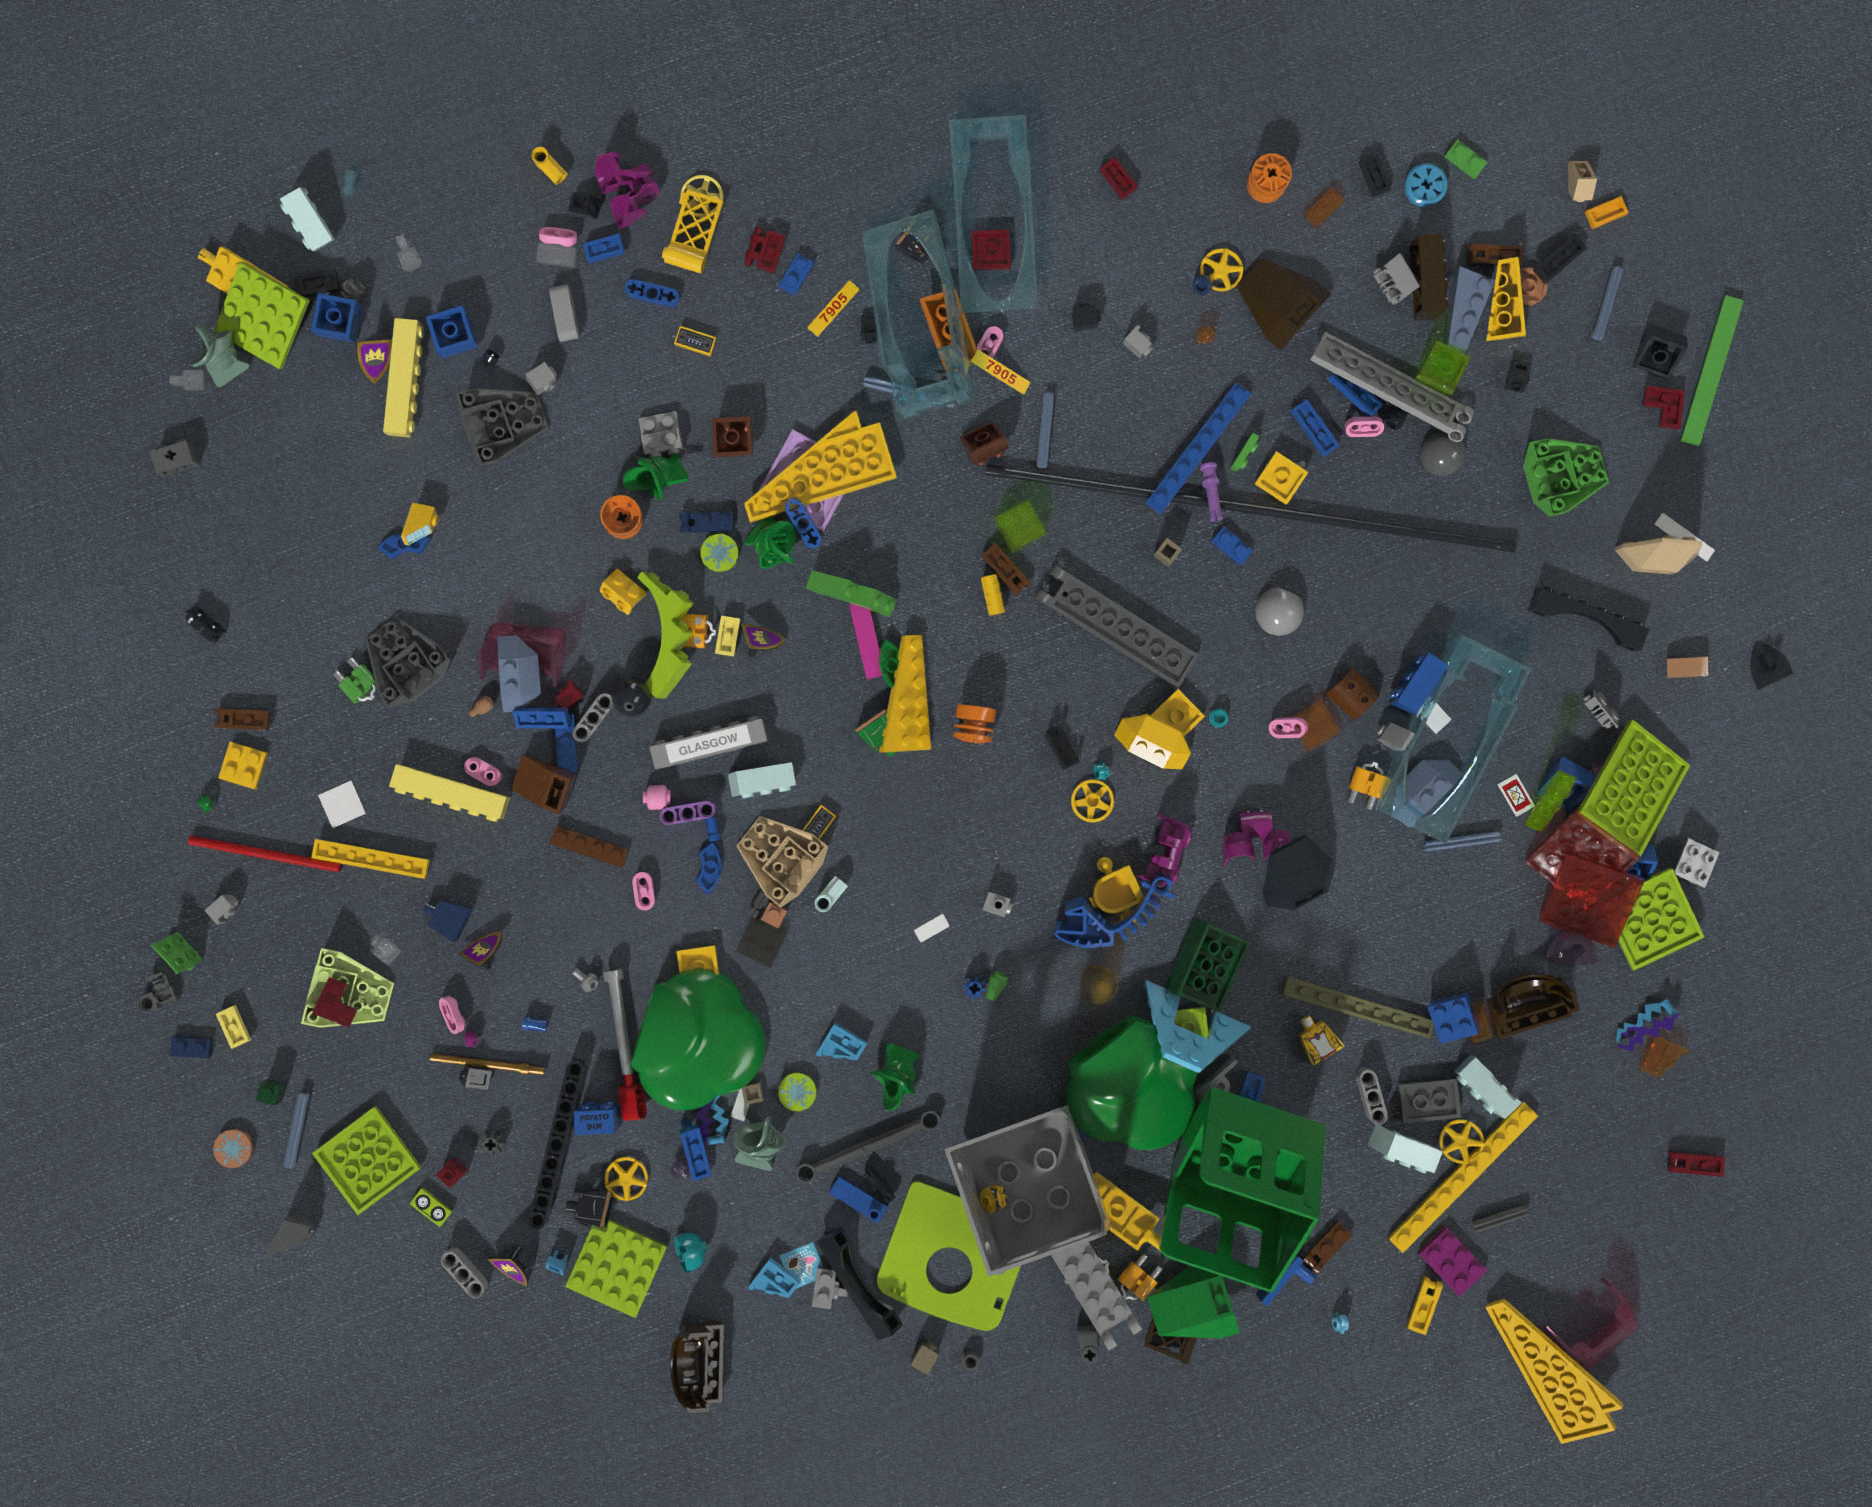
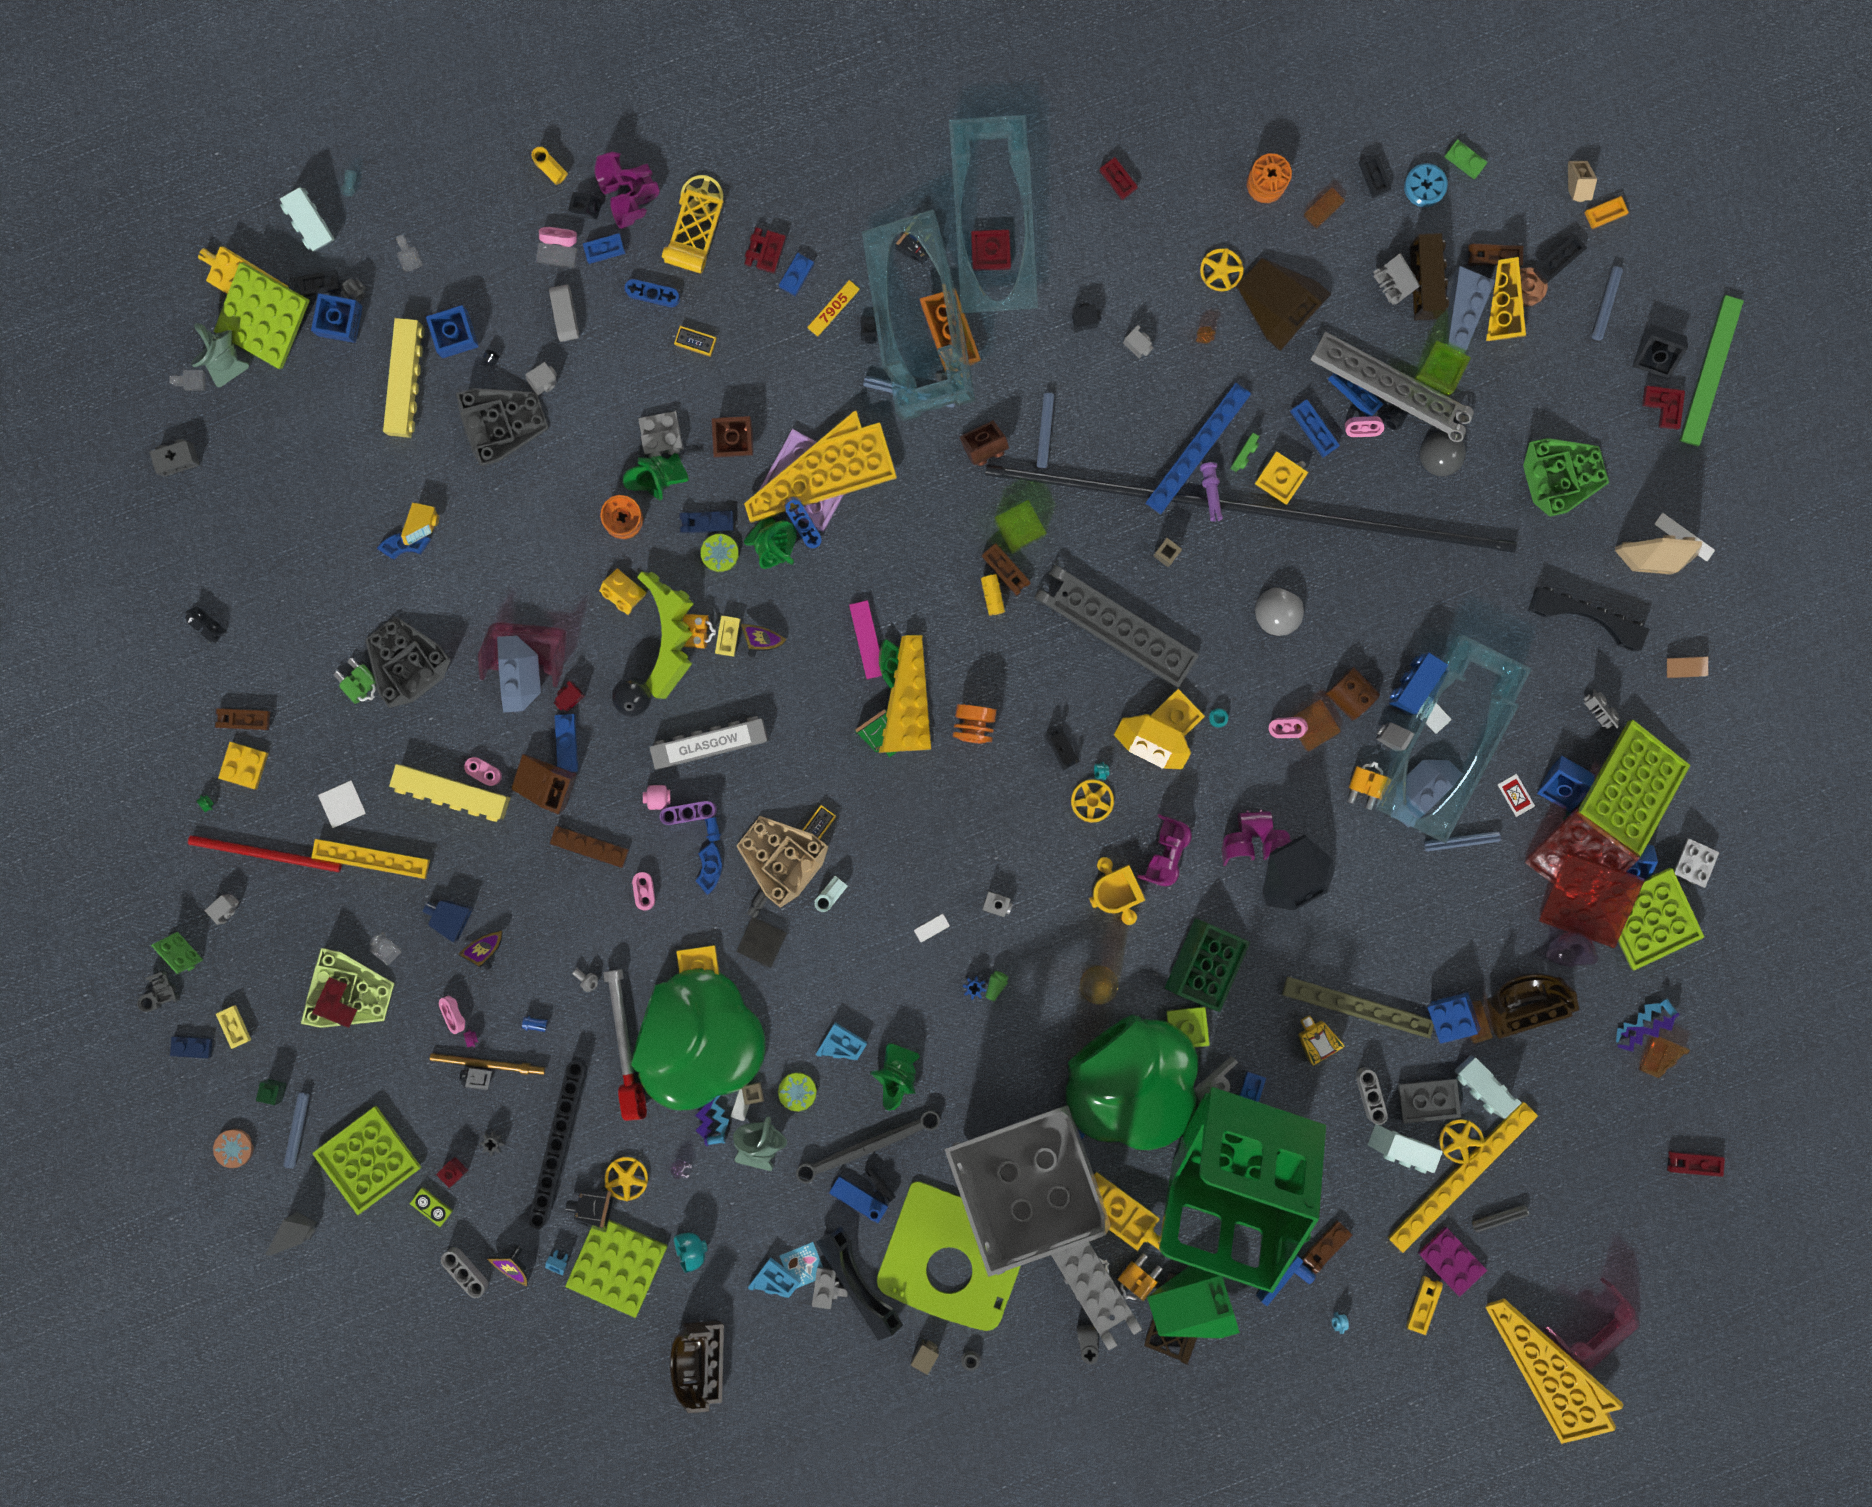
shield [356,339,392,384] -> none
medium nougat cylinder [468,696,494,718] -> none
blue plate [512,708,571,729] -> none
light grey beam [572,693,613,742] -> none
blue brick [574,1101,620,1135] -> none
blue piece [679,1118,711,1181] -> none
light aqua wedge [728,762,796,798] -> none
nougat brick [761,901,788,928] -> none
bright green arch [806,570,896,617] -> none
yellow sticker [971,349,1030,395] -> none
bright pink plate [976,326,1003,358] -> none
yellow head [979,1185,1008,1213] -> none
blue piece [1055,873,1176,948] -> none
medium azure wing [1143,980,1251,1073] -> none
dark blue tile [1193,274,1213,295] -> none
blue plate [1211,527,1253,566] -> none
black bracket [1505,359,1531,393] -> none
clear neon green bracket [1525,770,1576,832] -> none
black shield [1750,642,1793,690] -> none

